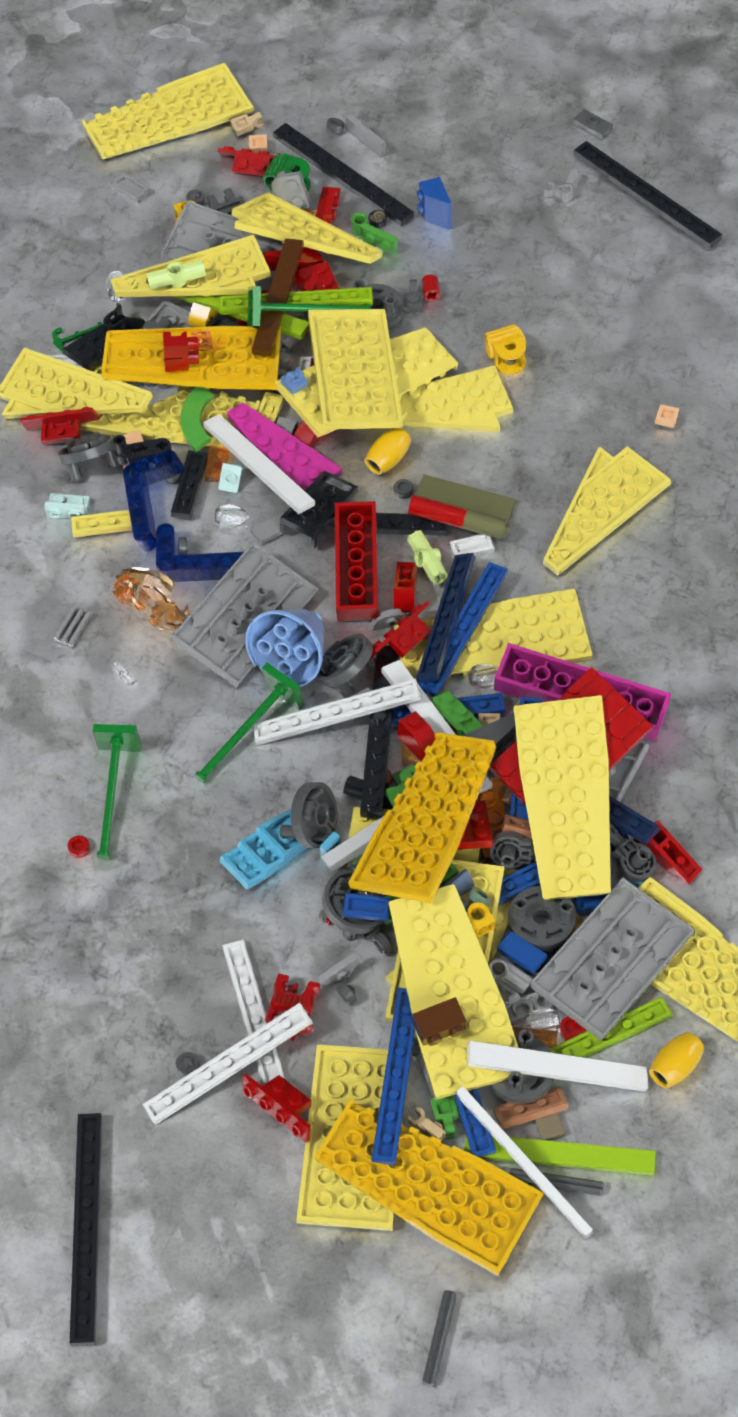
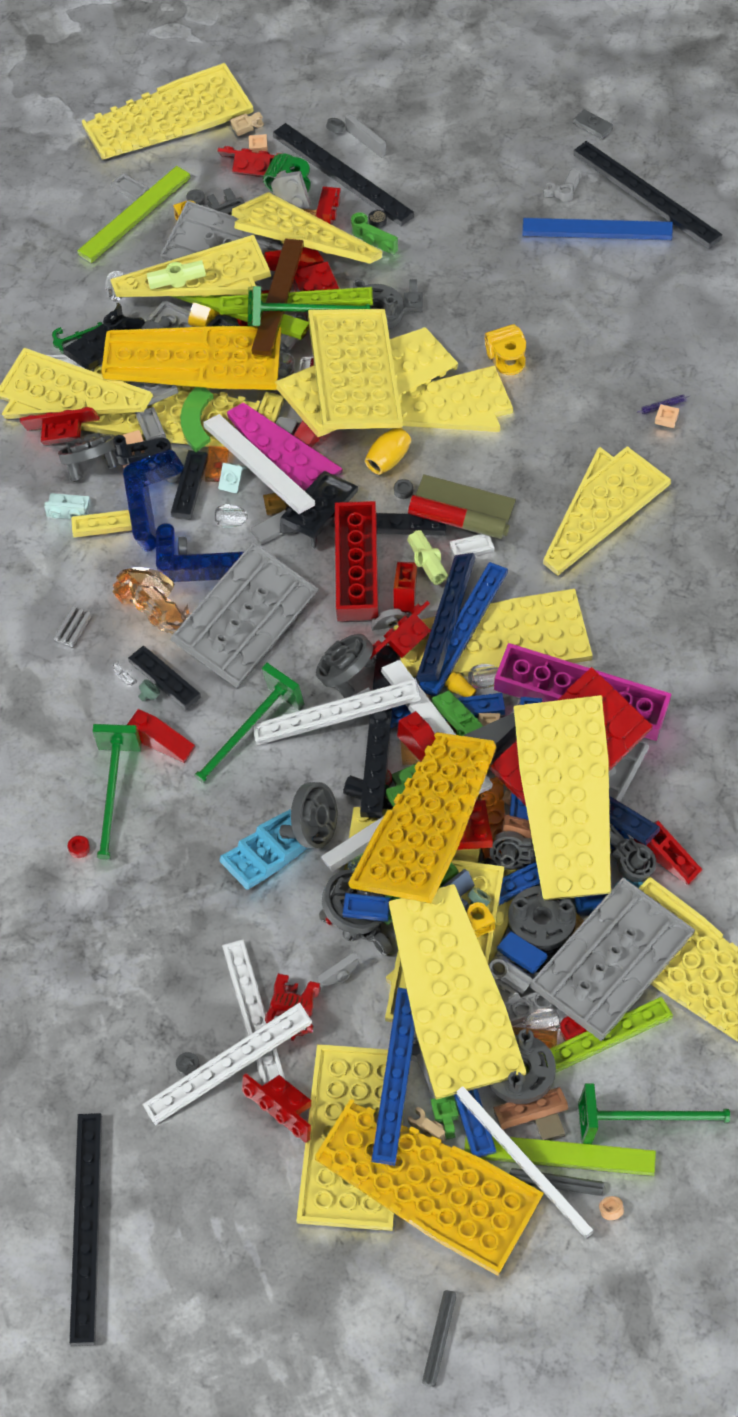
red hips [163,331,199,372] -> none
clear orange plate [191,331,213,352] -> none
light blue cone [245,609,325,687] -> none
medium blue tile [280,367,309,395] -> none
medium azure tile [320,831,340,856] -> none
dark grey tile [336,982,357,1005] -> none
reddish brown brick [412,997,467,1046] -> none
blue slope [416,177,452,230] -> none
red piece [422,274,440,301] -> none
white tile [467,1041,648,1092] -> none
yellow piece [649,1032,704,1089] -> none
none -> lime tile [77,166,191,263]
none -> red slope [127,709,195,763]
none -> black plate [128,645,201,710]
none -> light grey tile [135,407,166,441]
none -> sand green tile [138,679,160,702]
none -> pearl gold plate [263,493,290,515]
none -> yellow cone [444,672,477,697]
none -> blue tile [522,218,673,240]
none -> green tile [578,1083,730,1145]
none -> light nougat tile [599,1196,624,1220]
none -> dark purple piece [637,394,690,414]

